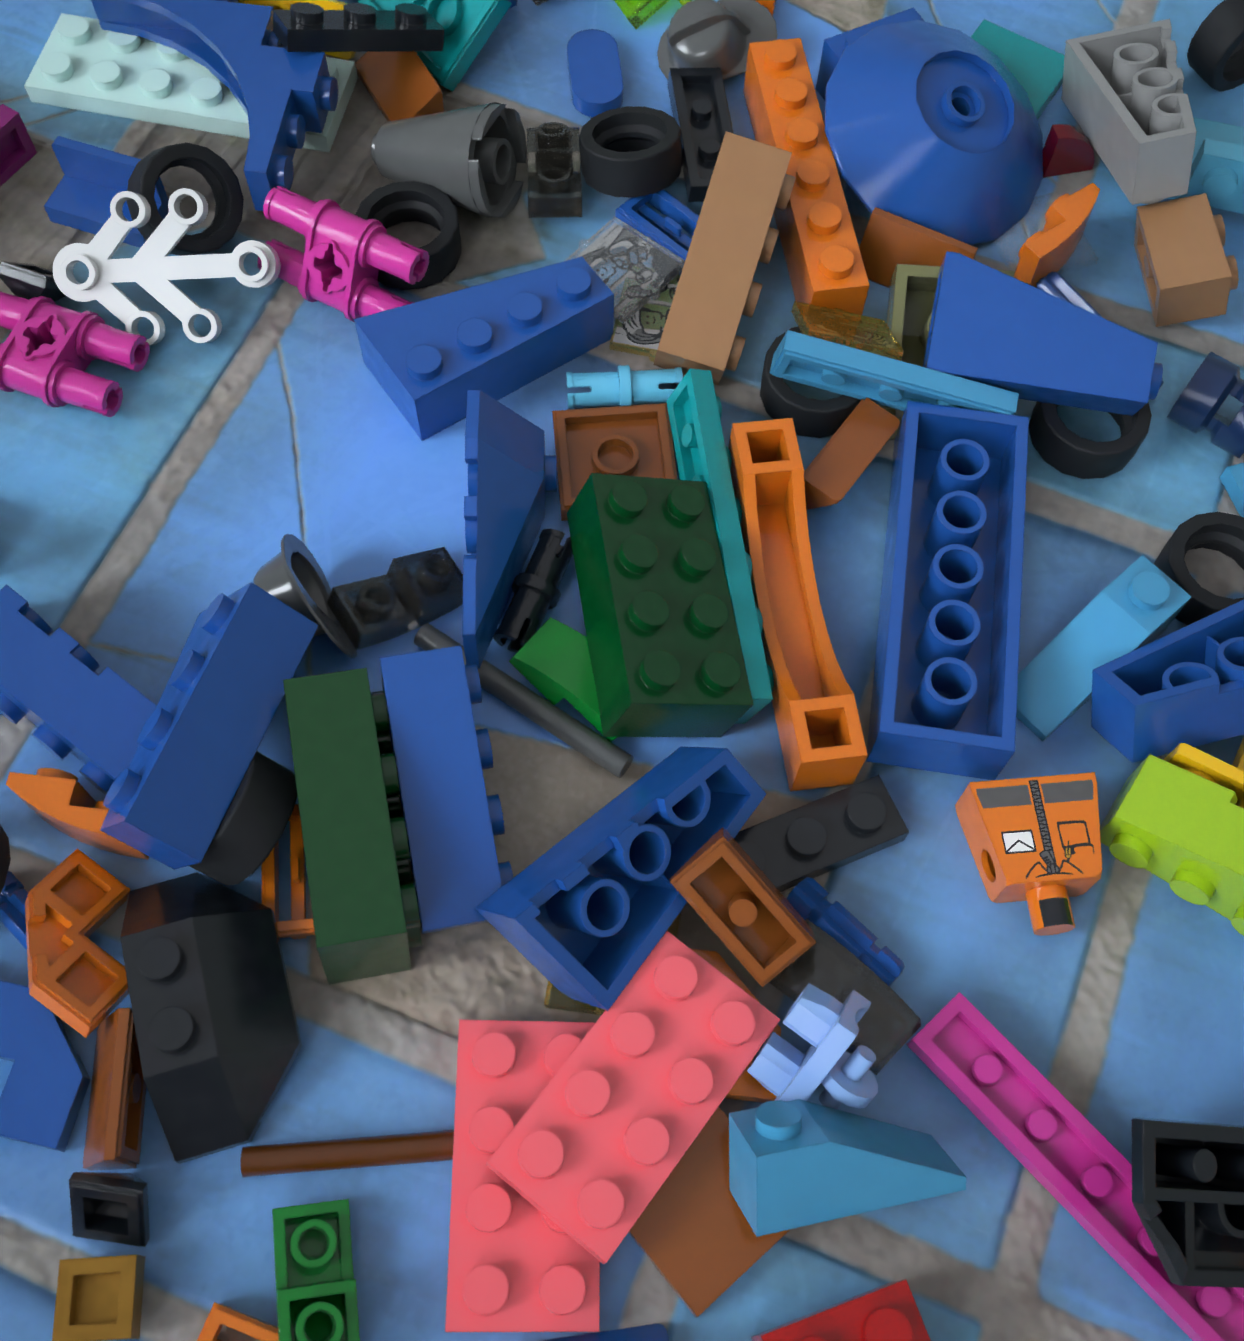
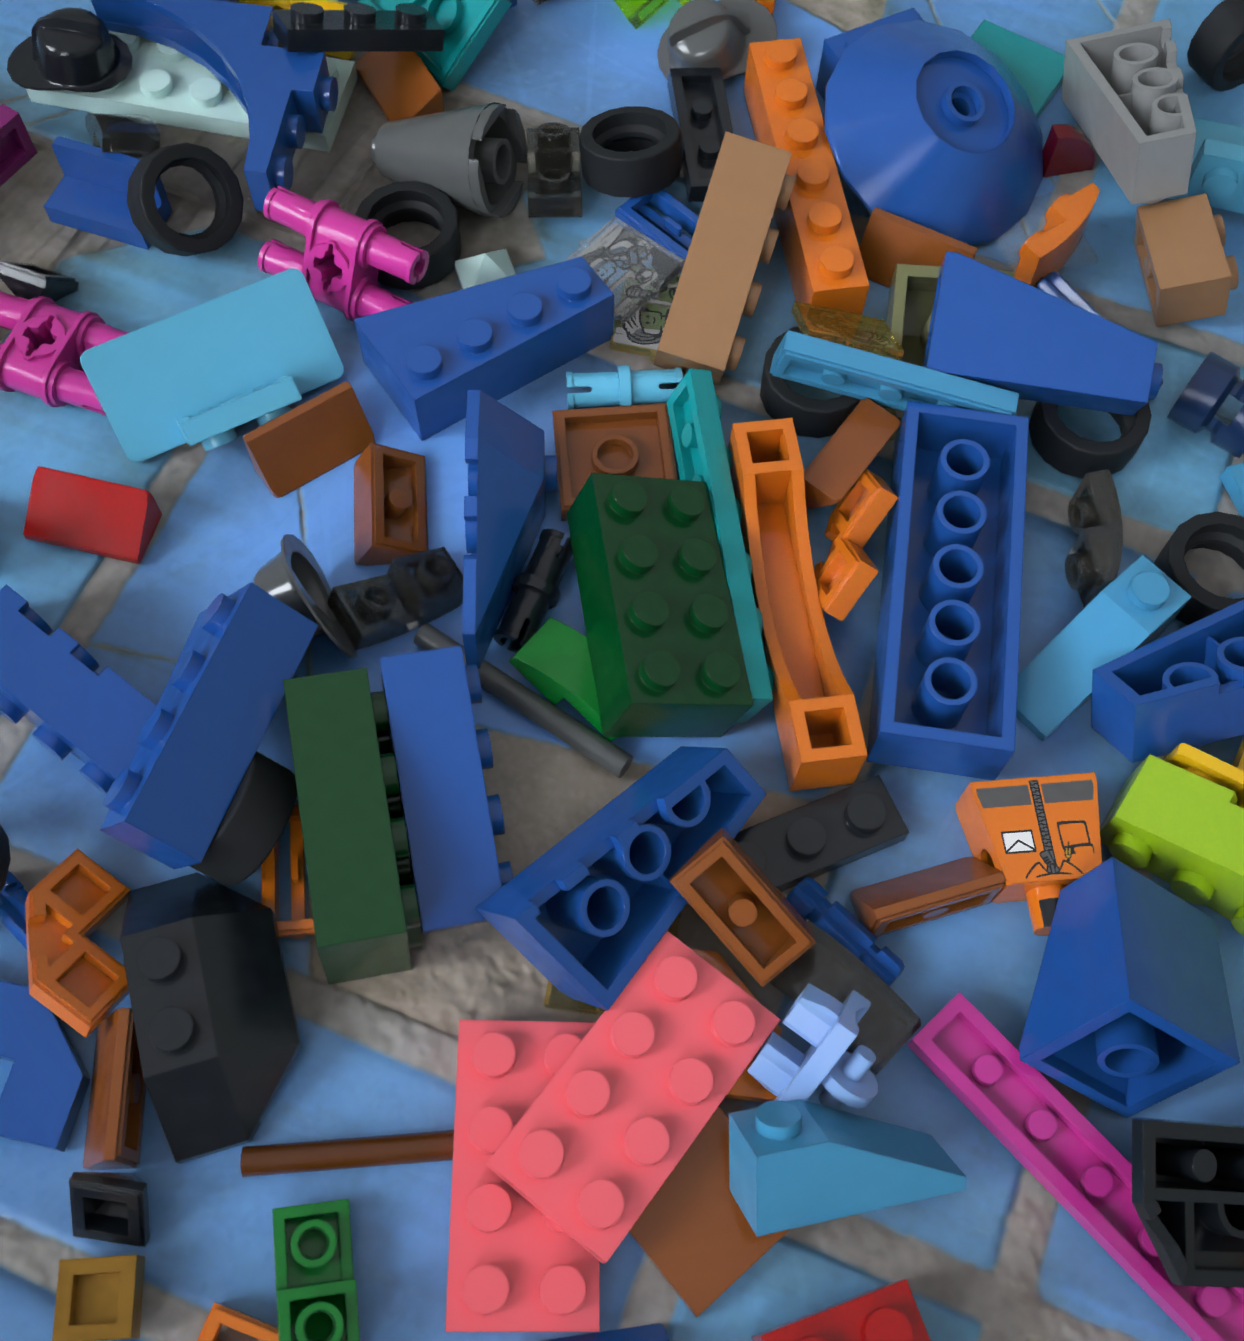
orange slope [6,768,149,860] -> none
white plant [53,188,281,346] -> none
blue tile [567,29,623,117] -> none
none -> black piece [7,8,133,92]
none -> red slope [23,466,162,565]
none -> medium azure bracket [80,268,344,462]
none -> clear smoke slope [85,112,160,158]
none -> dark orange slope [243,381,375,498]
none -> dark orange slope [354,442,428,566]
none -> light aqua slope [454,249,516,289]
none -> orange tile [814,469,898,621]
none -> dark orange slope [850,857,1006,937]
none -> blue slope [1019,857,1240,1118]
none -> clear smoke slope [1065,469,1123,608]

